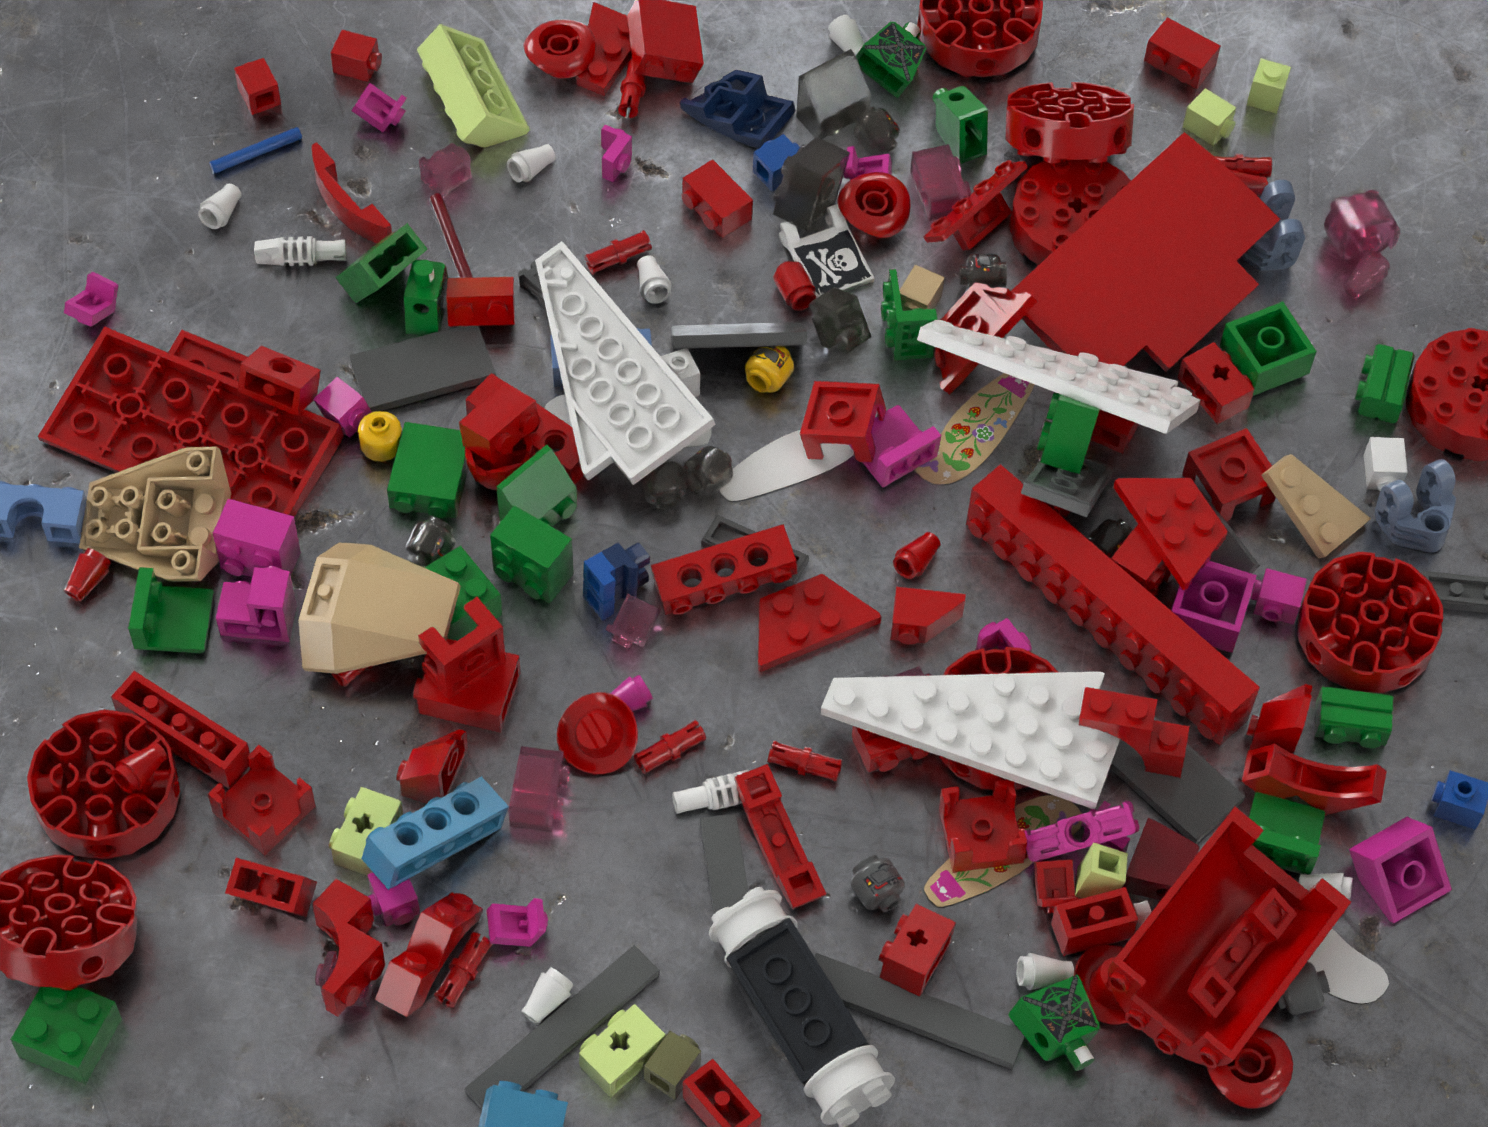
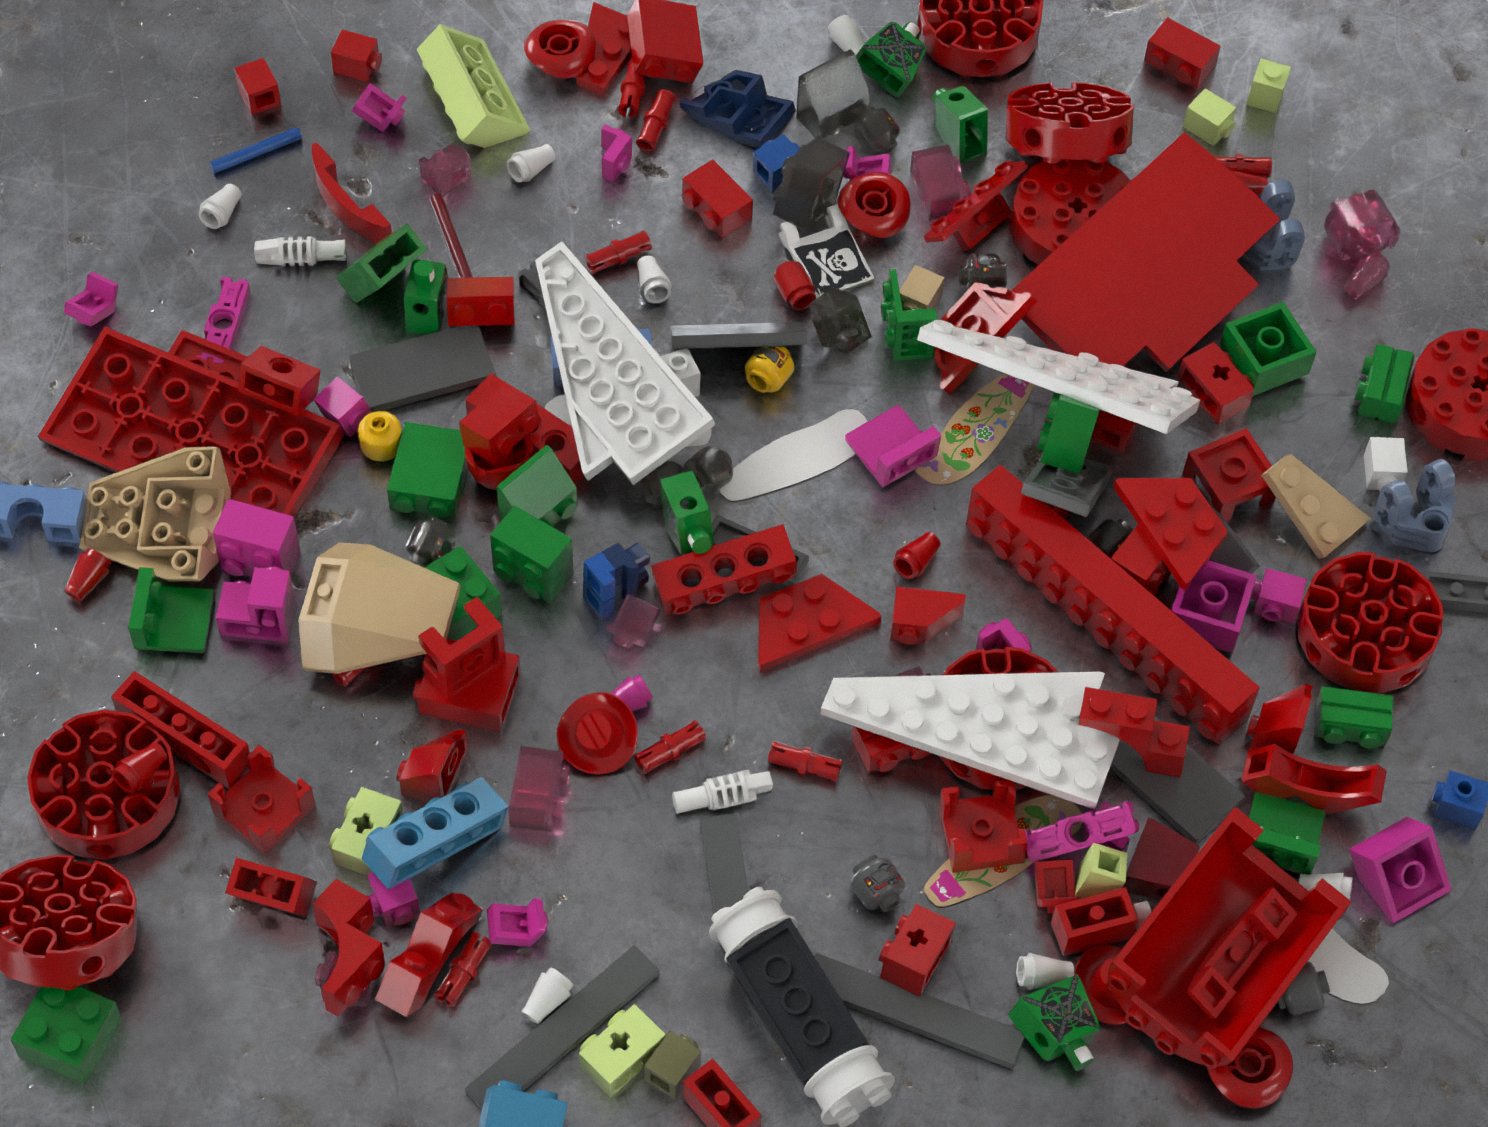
red slope [734,764,827,909] -> none
red panel [800,381,886,462] -> none
none -> dark pink piece [196,277,250,363]
none -> red pin [636,89,676,152]
none -> green torso [659,471,714,555]

